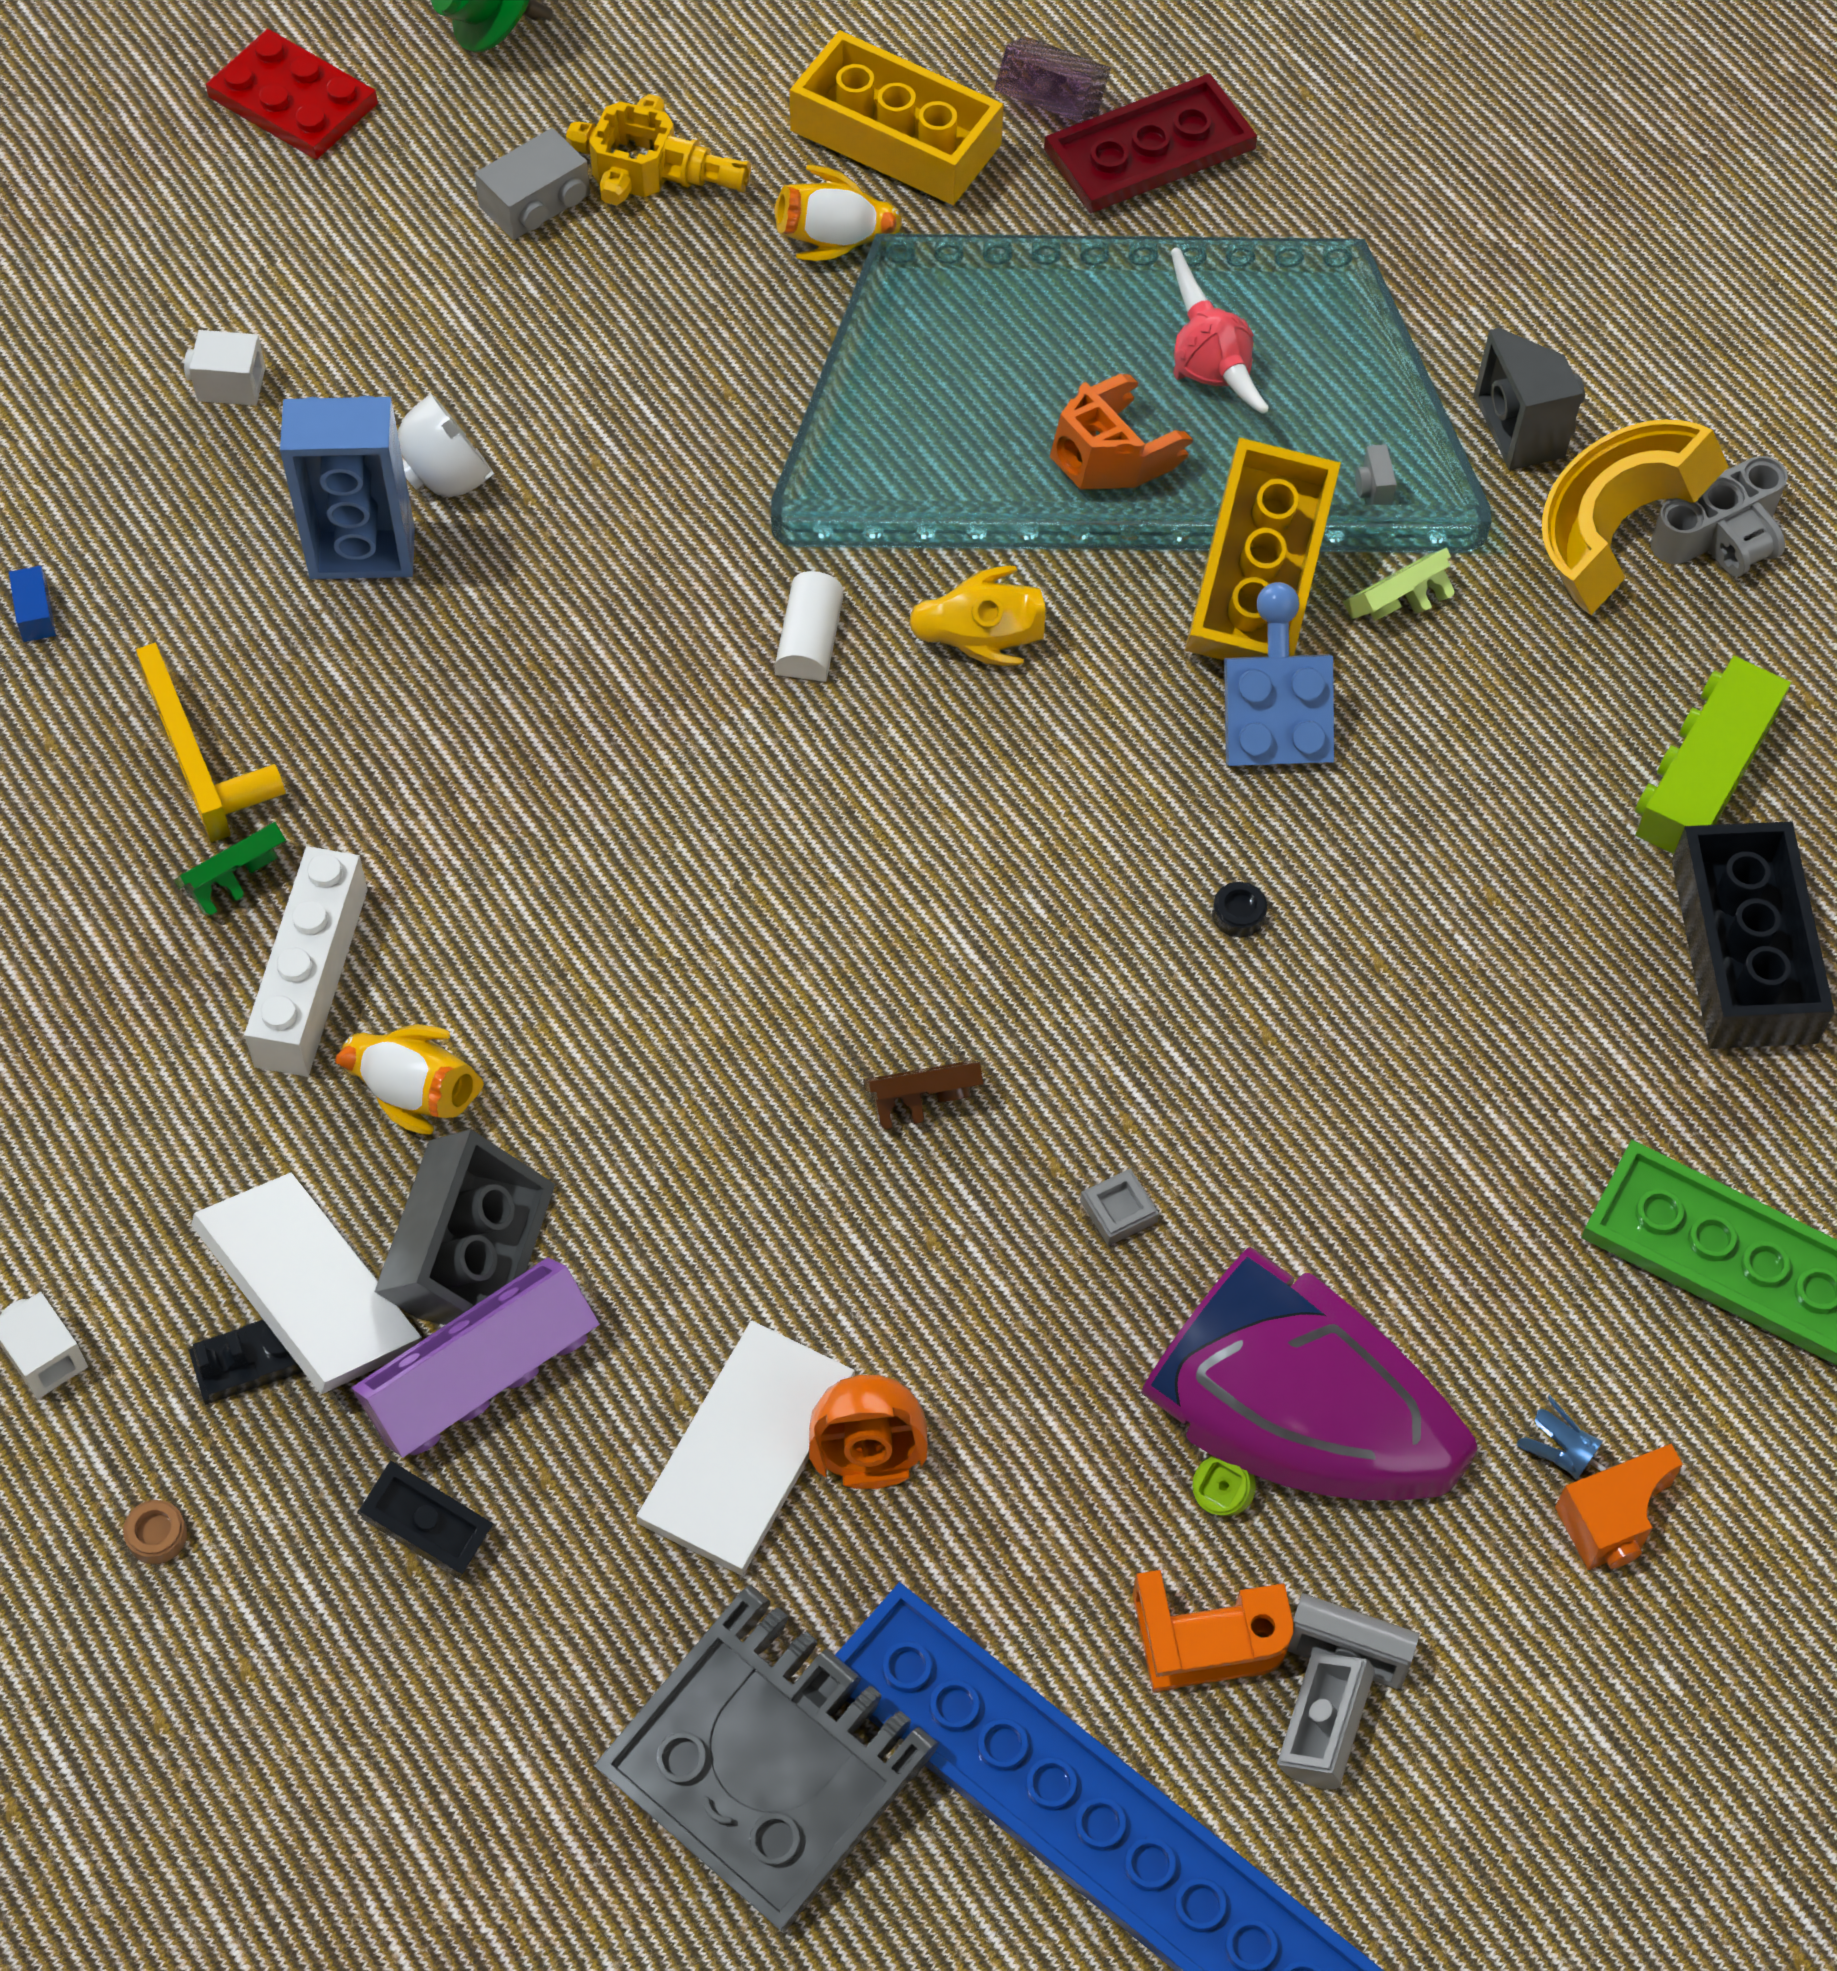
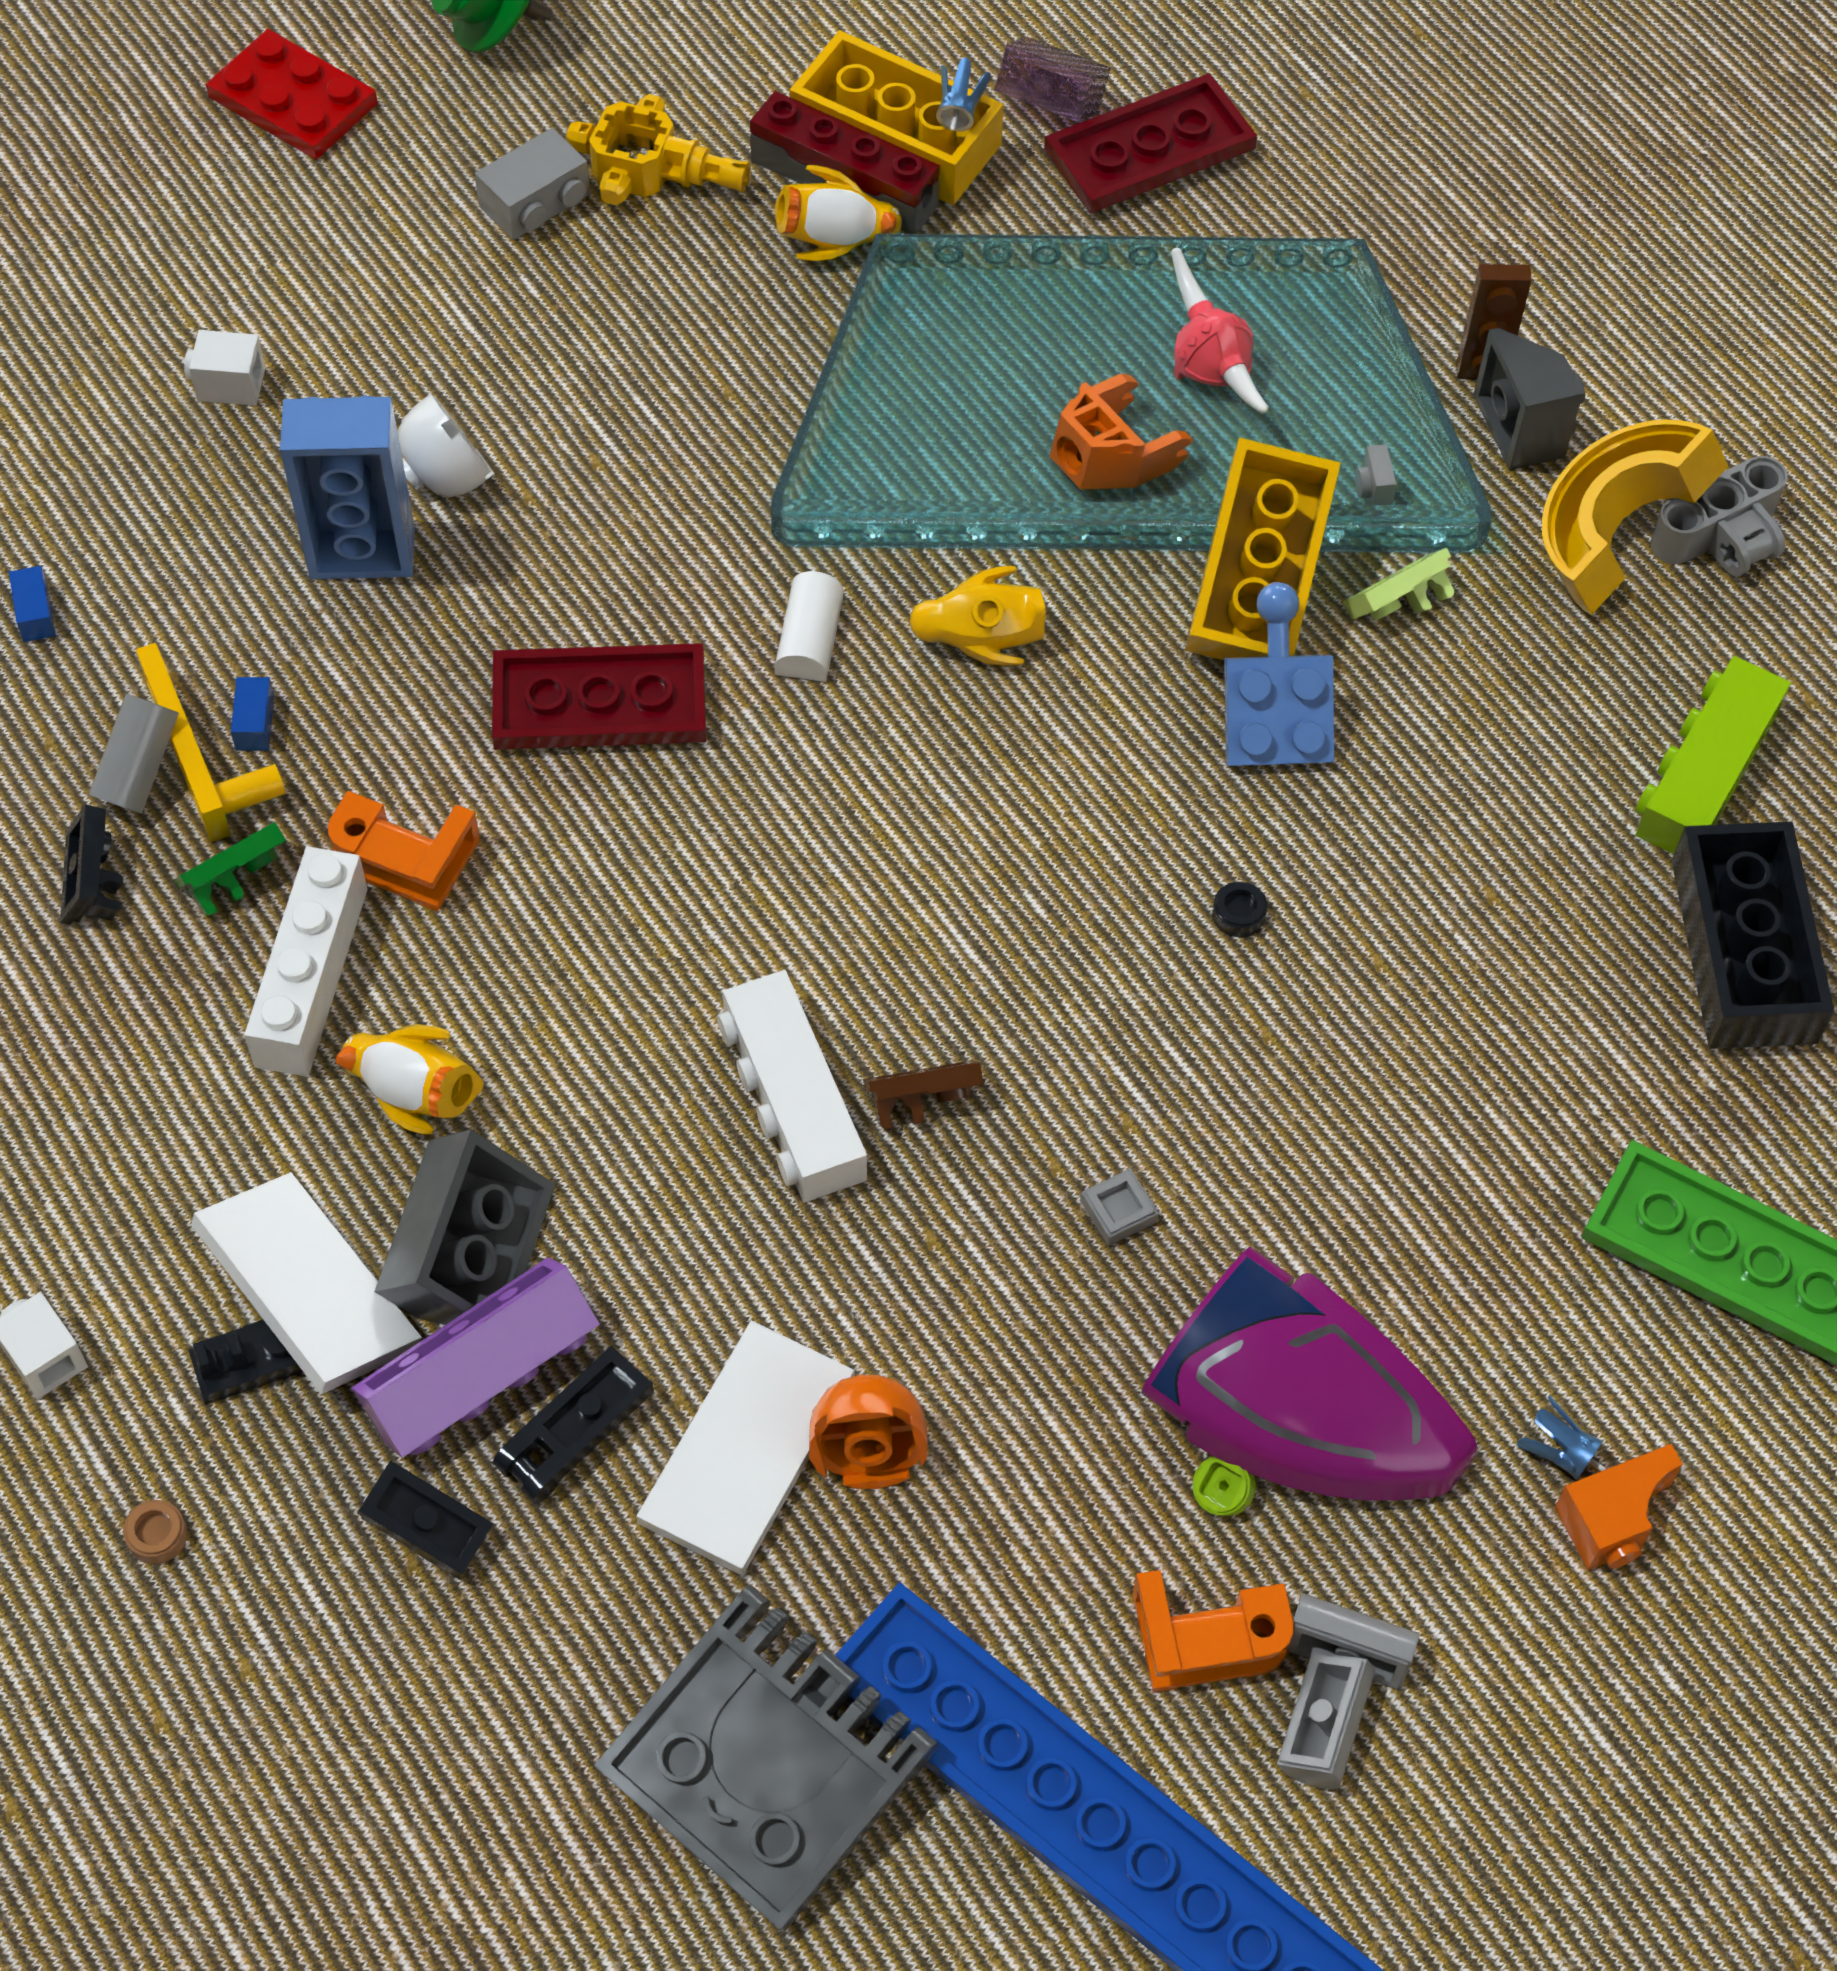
none -> black plate [60,804,123,925]
none -> light grey brick [89,693,179,814]
none -> blue piece [231,677,274,751]
none -> orange piece [327,790,480,912]
none -> dark red plate [492,643,706,750]
none -> black plate [492,1346,654,1504]
none -> white brick [717,970,867,1203]
none -> dark red piece [750,91,940,236]
none -> flat silver piece [936,57,991,132]
none -> reddish brown plate [1456,264,1532,379]

